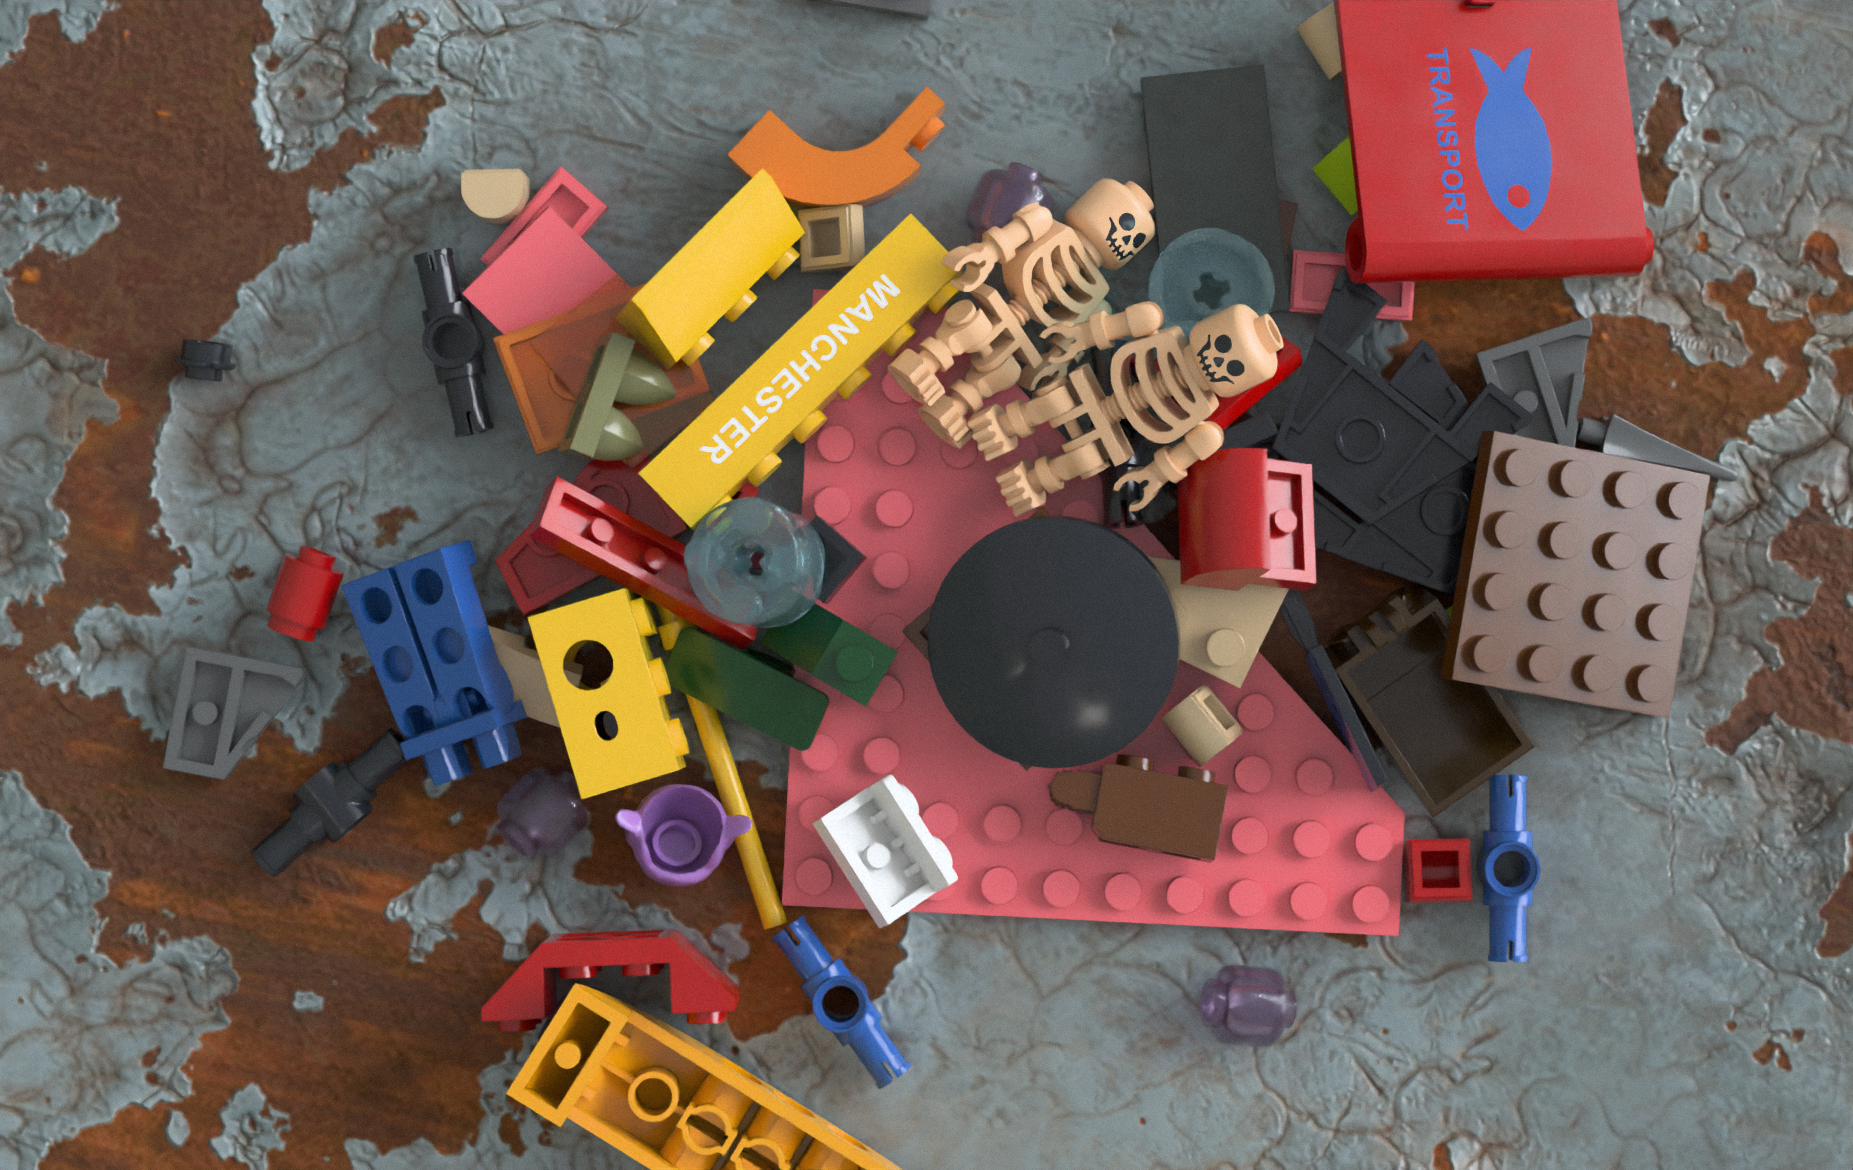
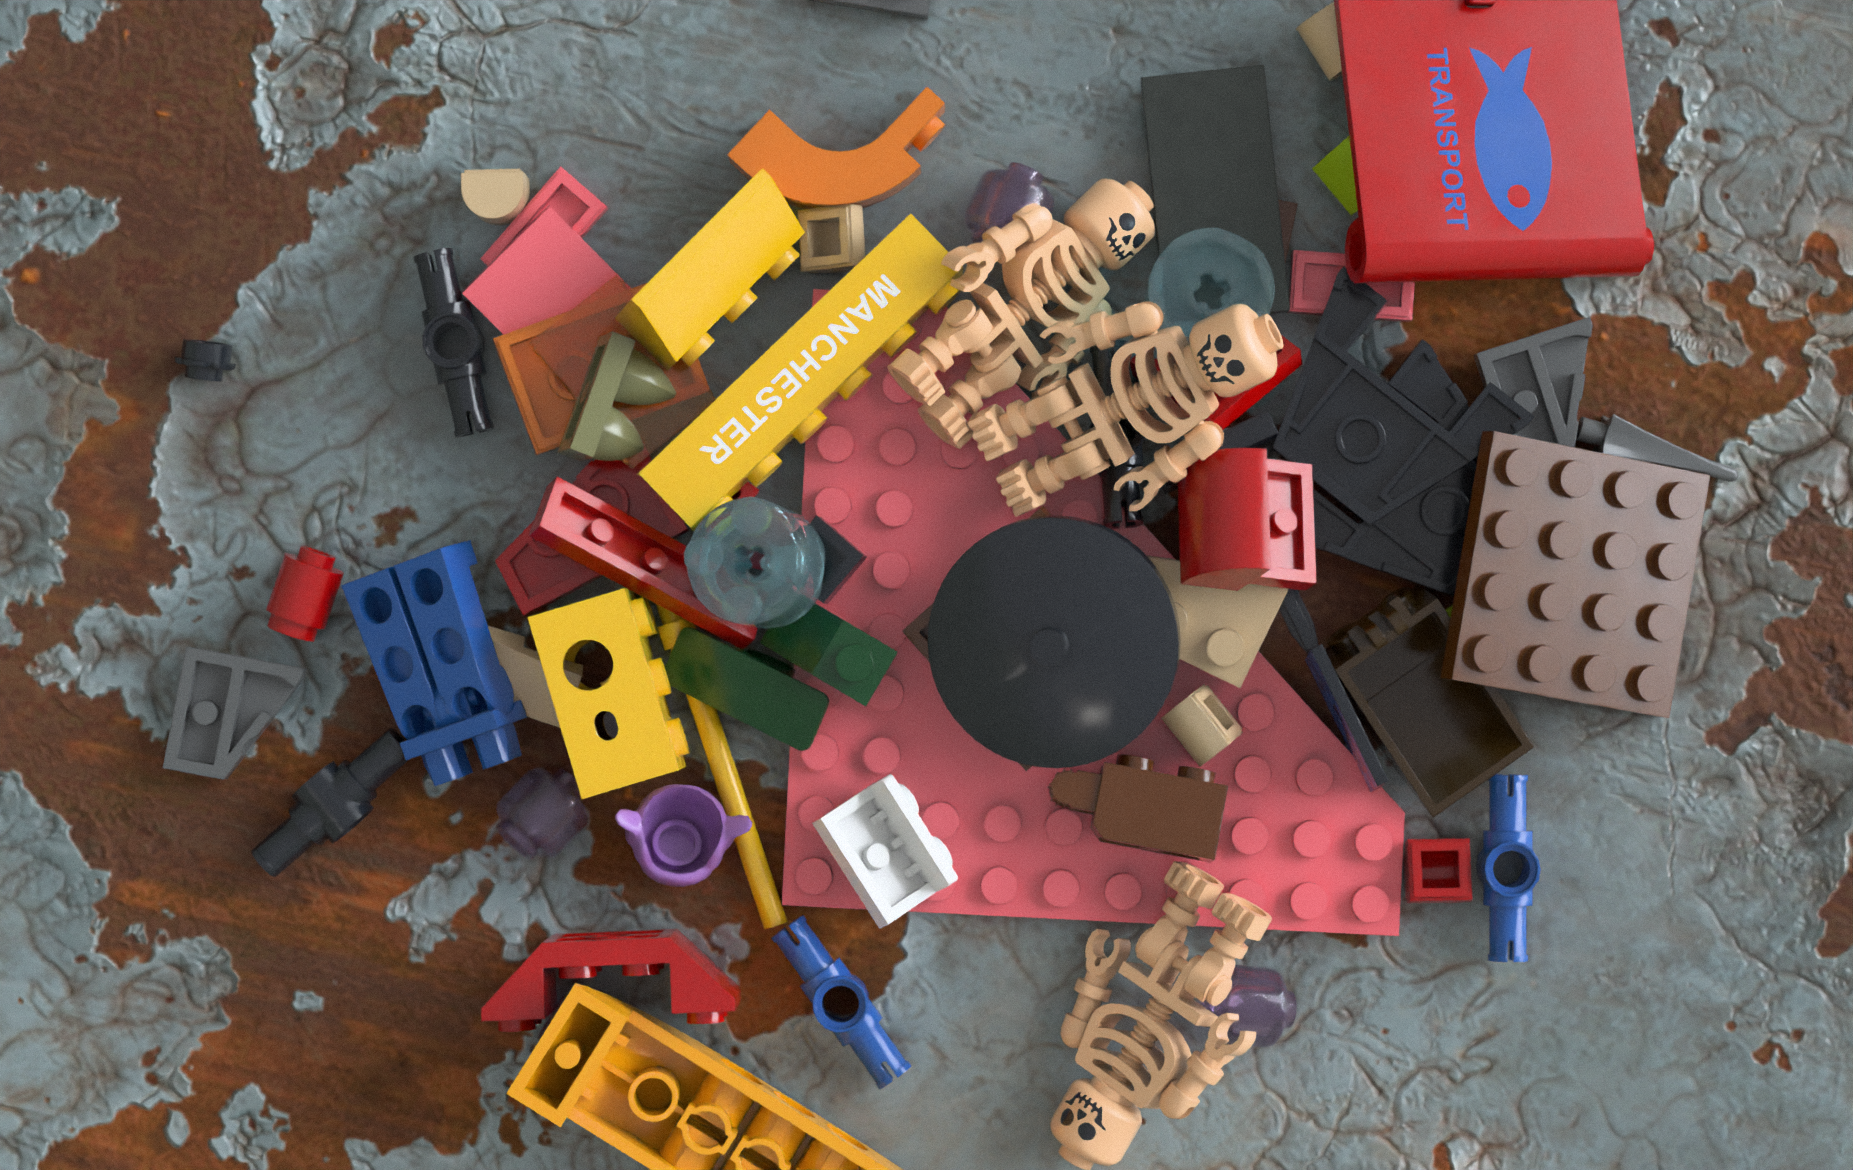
none -> light nougat piece [1050,861,1272,1170]

